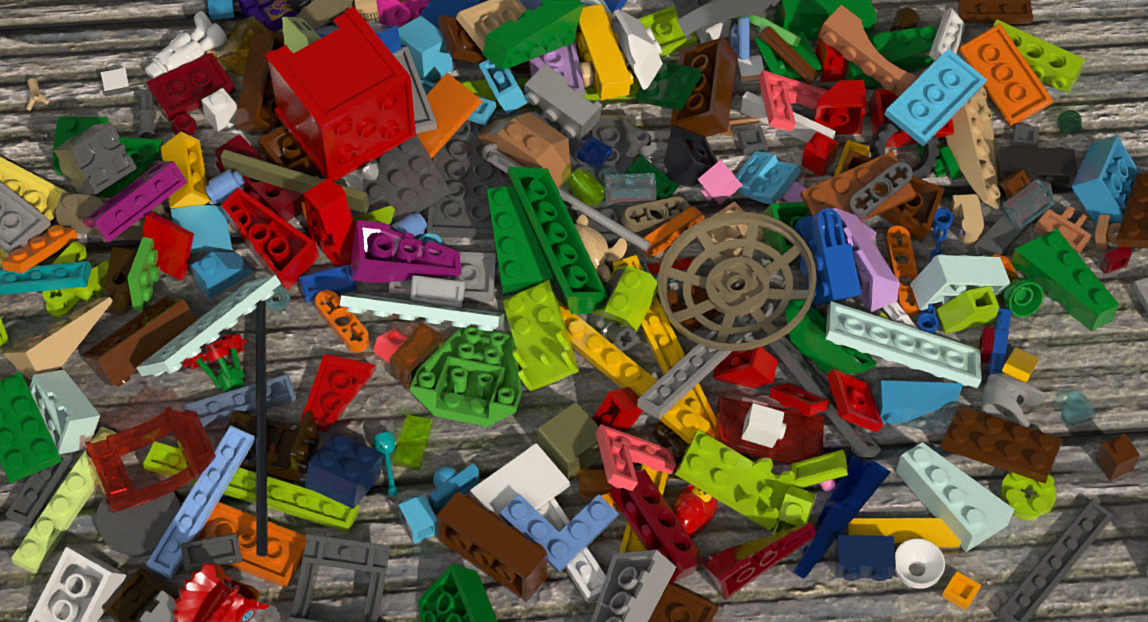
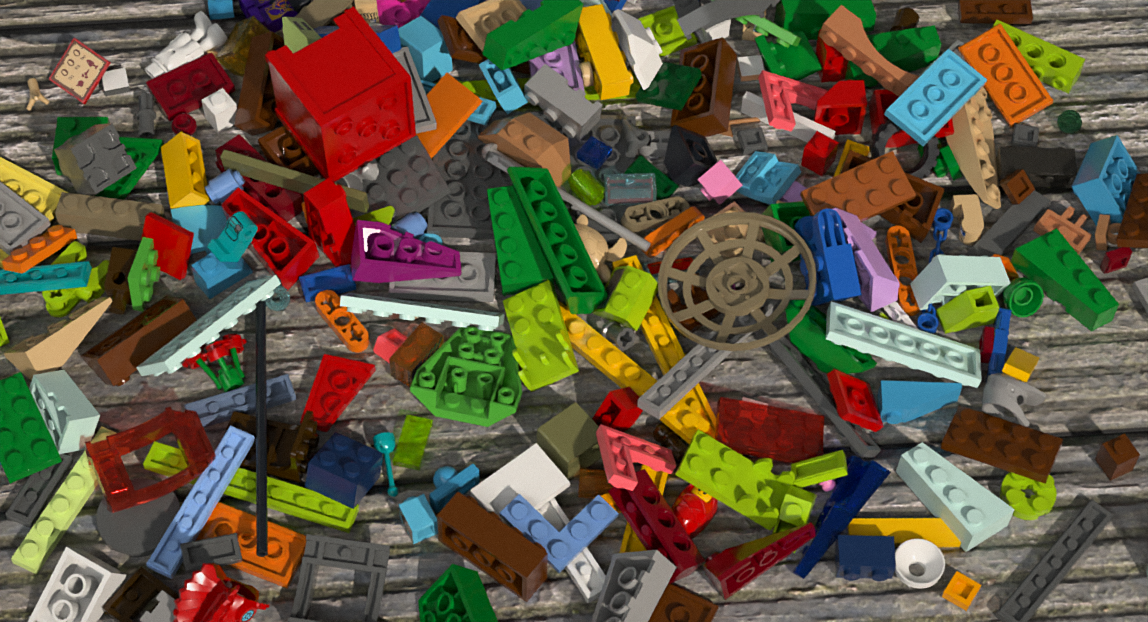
magenta fence [82,161,187,243] -> none
light grey tile [410,275,466,308] -> none
red slope [713,347,778,388] -> none
medium blue tile [731,16,749,60] -> none
white brick [741,403,786,448] -> none
reddish brown axle [759,26,819,85] -> none
red plate [769,383,829,416] -> none
dark grey beam [848,162,913,218] -> none
white tile [929,8,966,61] -> none
clear light blue slope [1003,179,1055,230] -> none
clear light blue tile [1061,392,1096,425] -> none
none -> piece [49,38,111,104]
none -> teal leg [207,211,258,262]

